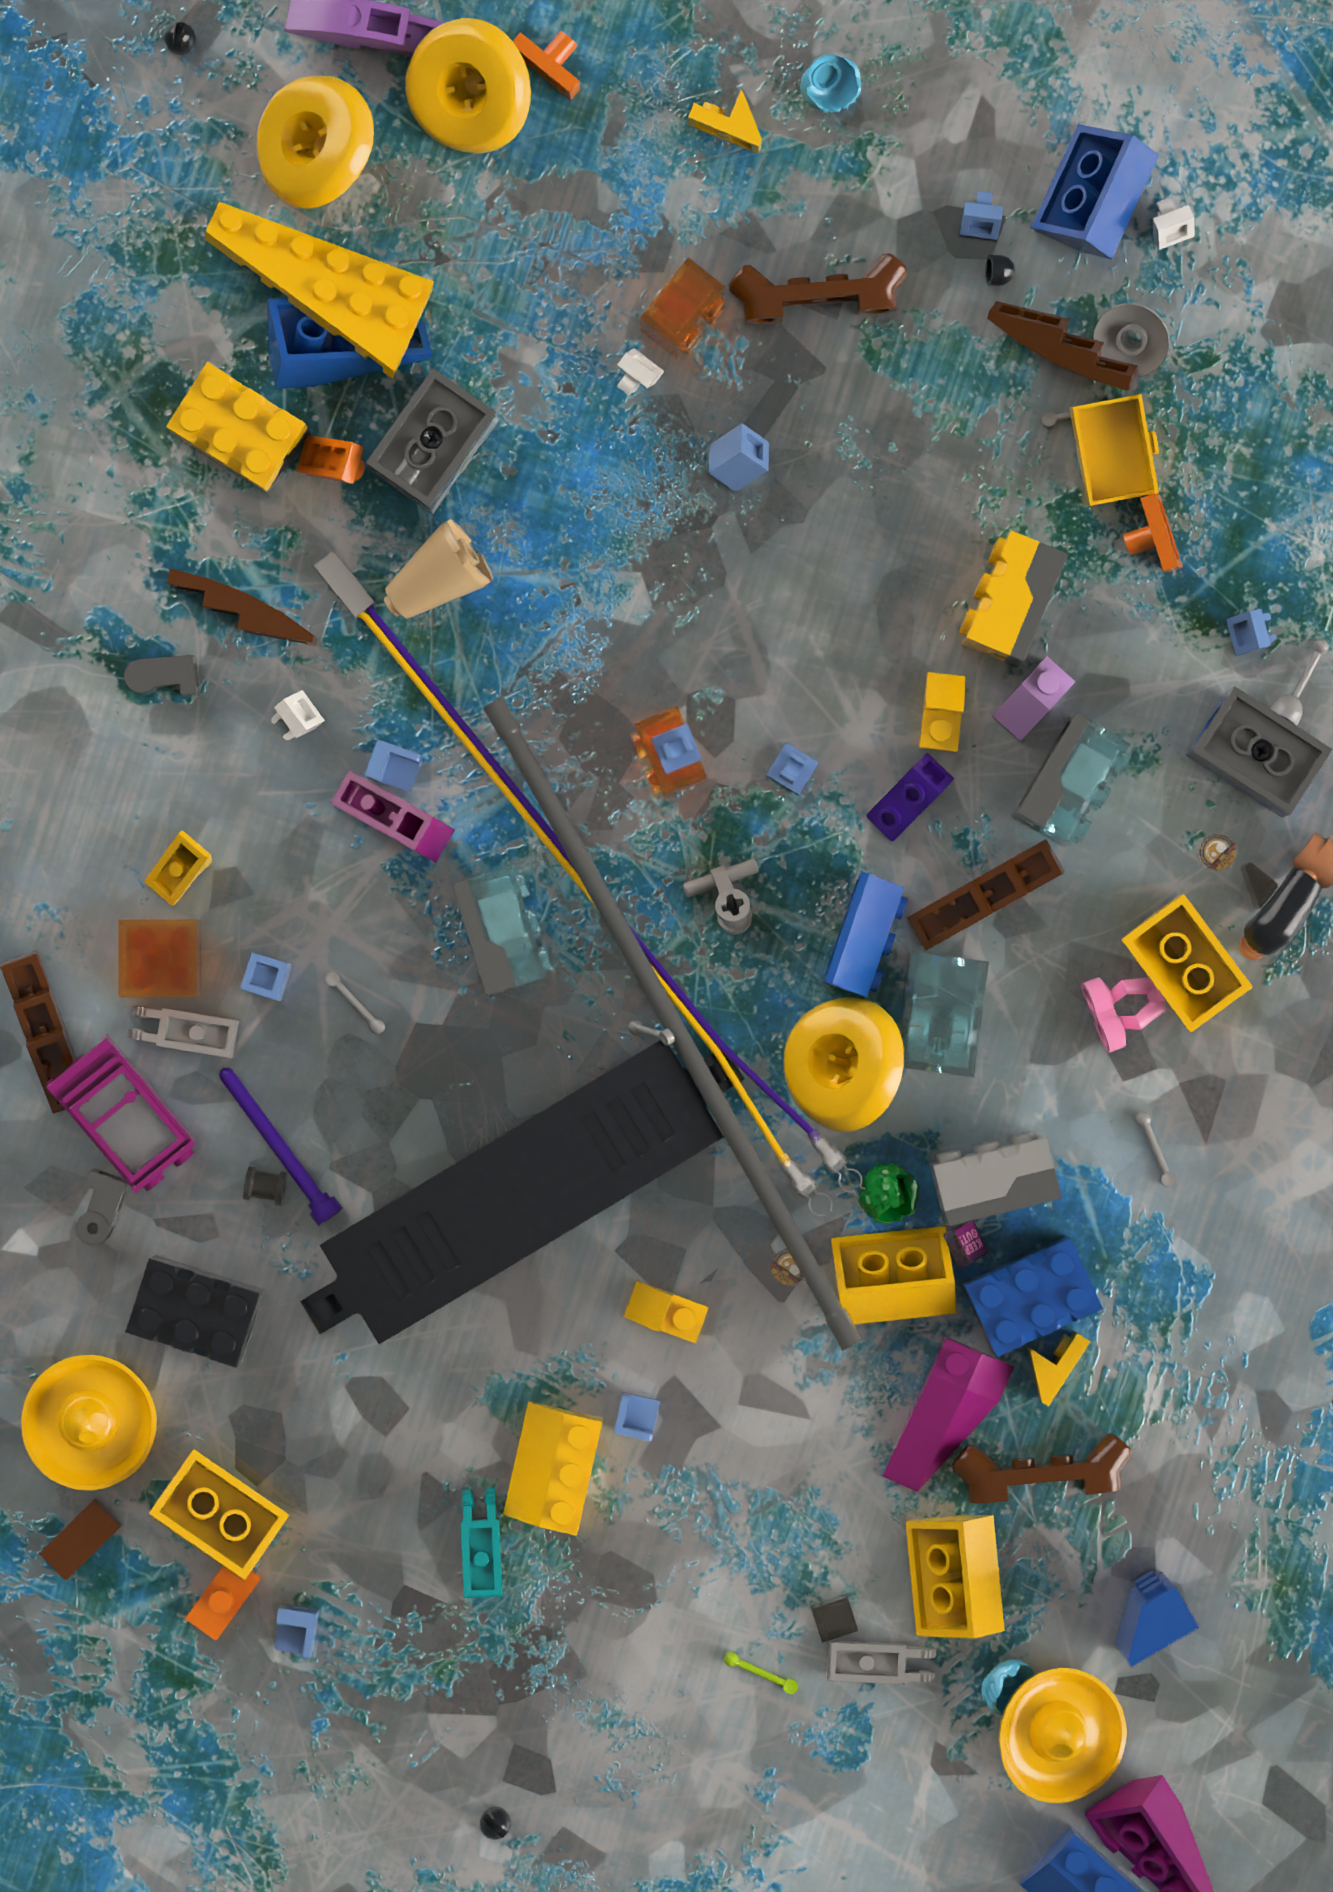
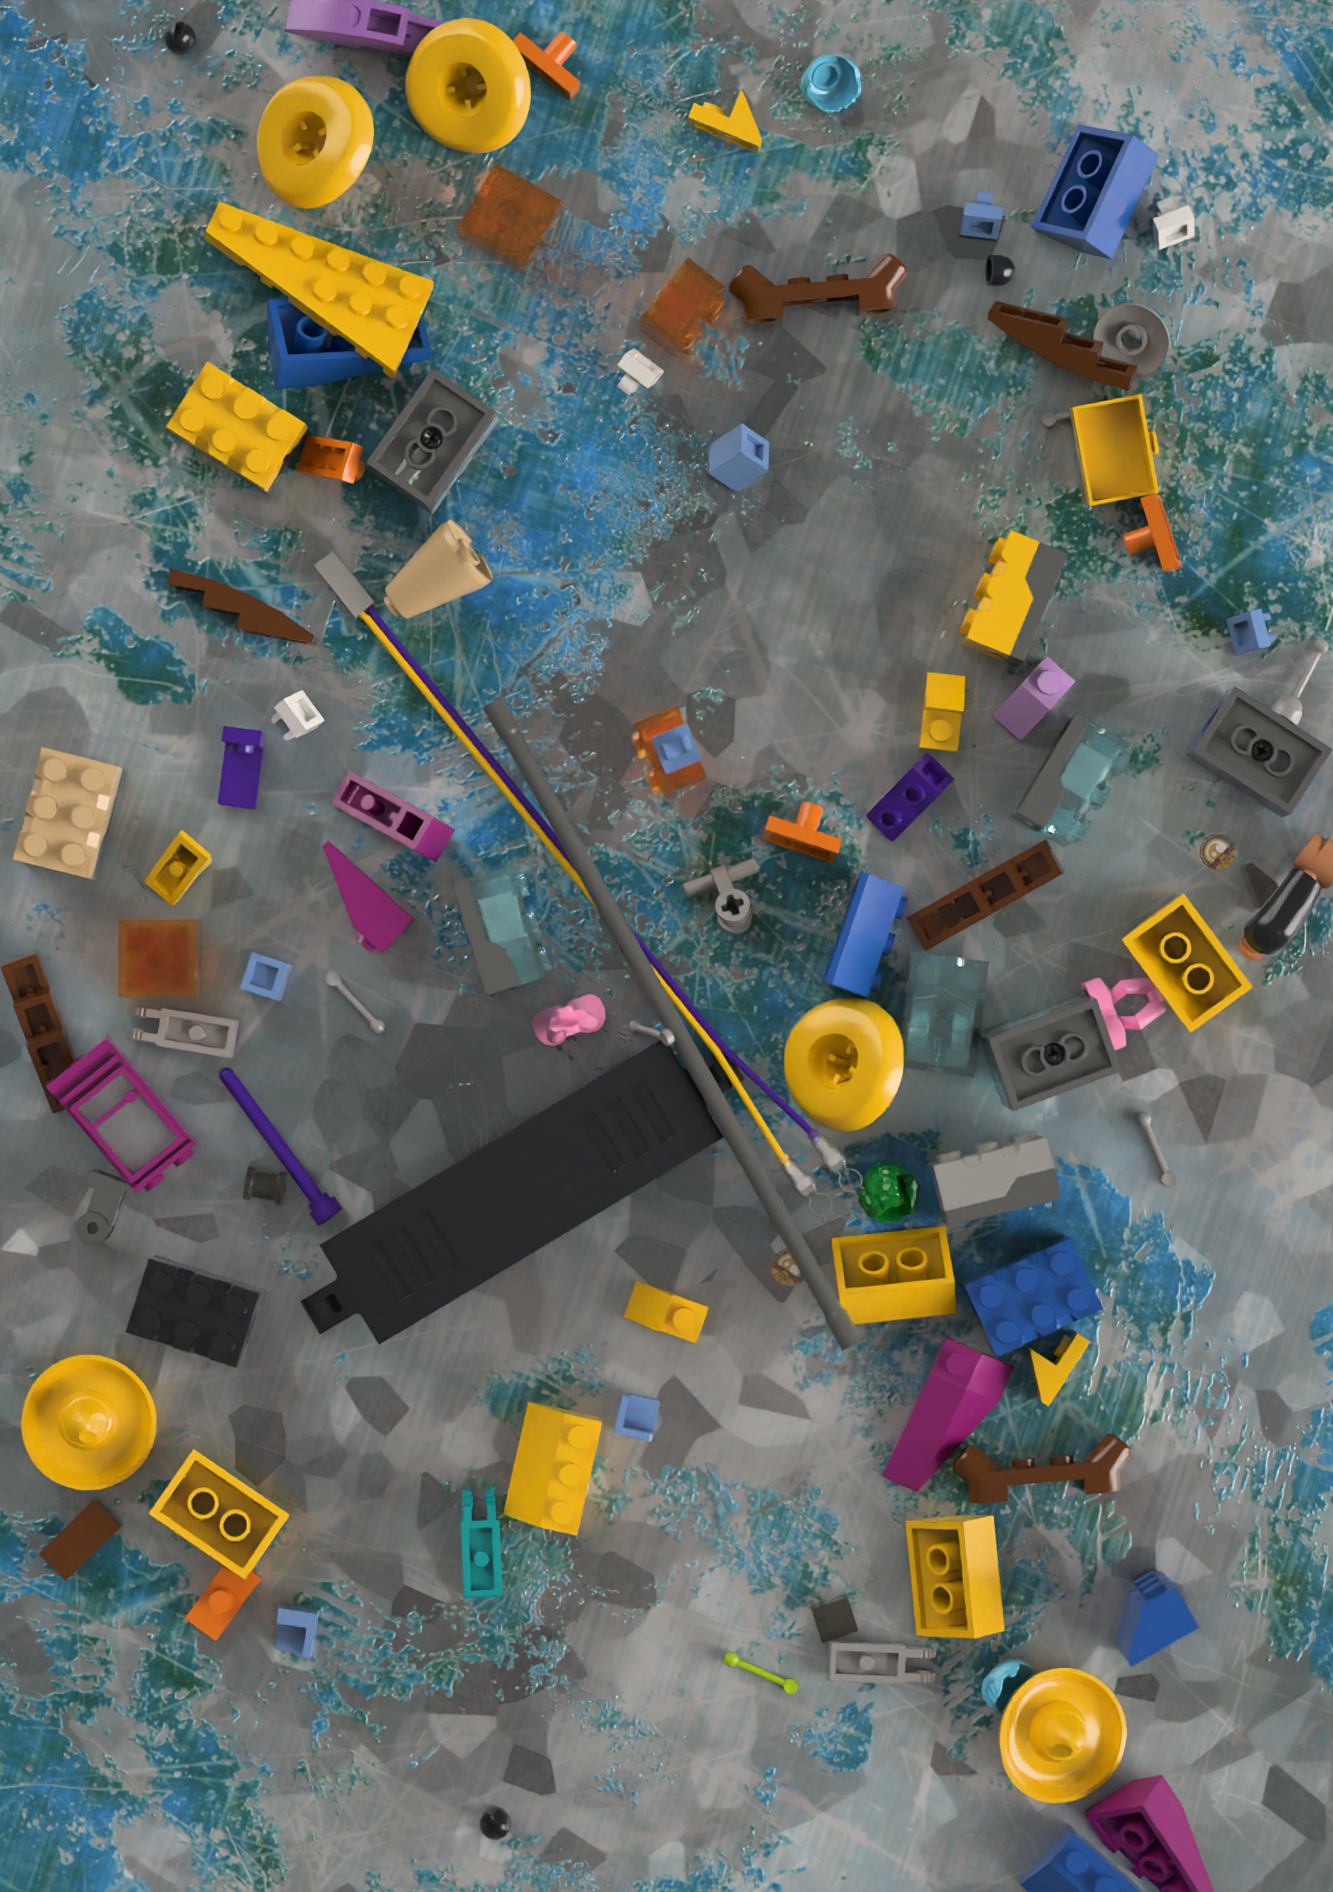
dark grey leg [124,655,199,697] -> none
medium blue panel [364,739,423,792] -> none
medium blue tile [766,742,819,796] -> none
tile [943,1220,989,1269] -> none
none -> tan piece [13,747,124,881]
none -> dark purple bracket [218,726,266,809]
none -> magenta slope [323,841,415,954]
none -> clear orange brick [457,162,563,275]
none -> bright pink piece [532,994,606,1046]
none -> orange tile [761,802,843,864]
none -> dark grey piece [977,993,1122,1111]

